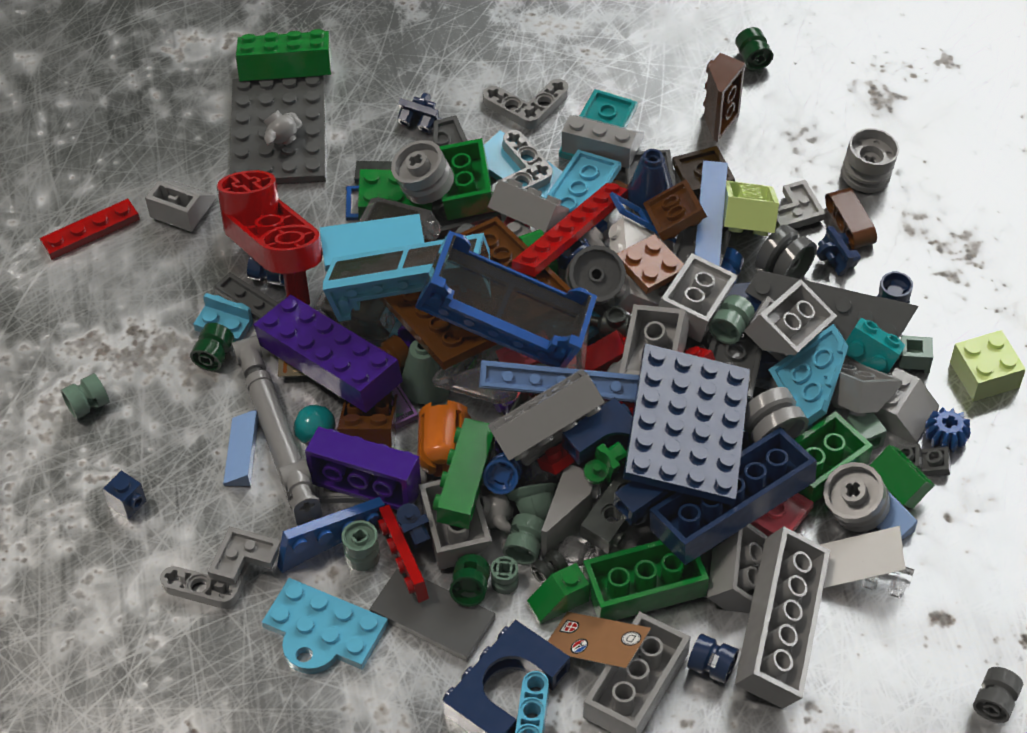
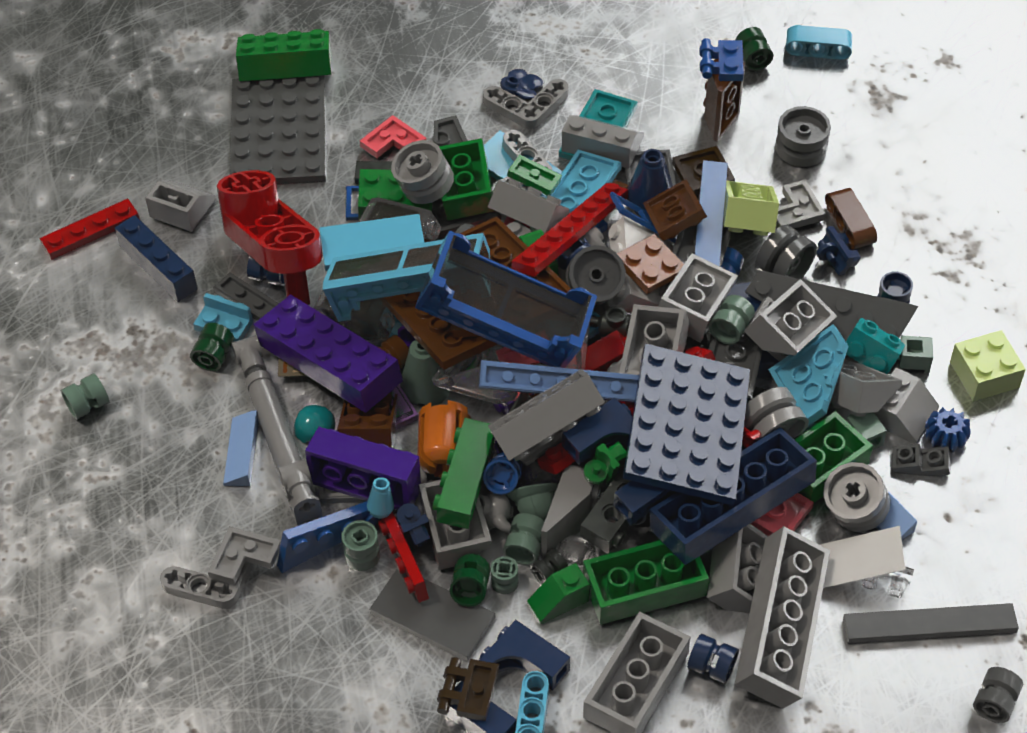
dark blue brick [103,470,147,519] -> none
medium azure plate [262,578,389,674] -> none
light grey piece [263,110,303,146] -> none
dark blue hips [398,93,442,134] -> none
medium nougat sticker [548,612,651,668] -> none
light grey wheel [841,128,900,193] -> none
green brick [869,445,935,509] -> none
none -> dark blue brick [115,215,198,302]
none -> coral plate [360,115,427,158]
none -> medium azure cone [367,478,394,518]
none -> dark brown plate [437,657,499,722]
none -> dark blue plate [500,69,544,100]
none -> green plate [507,154,562,196]
none -> blue plate [699,38,744,81]
none -> red hand [742,427,761,448]
none -> dark grey wheel [775,106,831,167]
none -> medium azure beam [786,25,853,60]
none -> dark grey tile [843,603,1019,644]

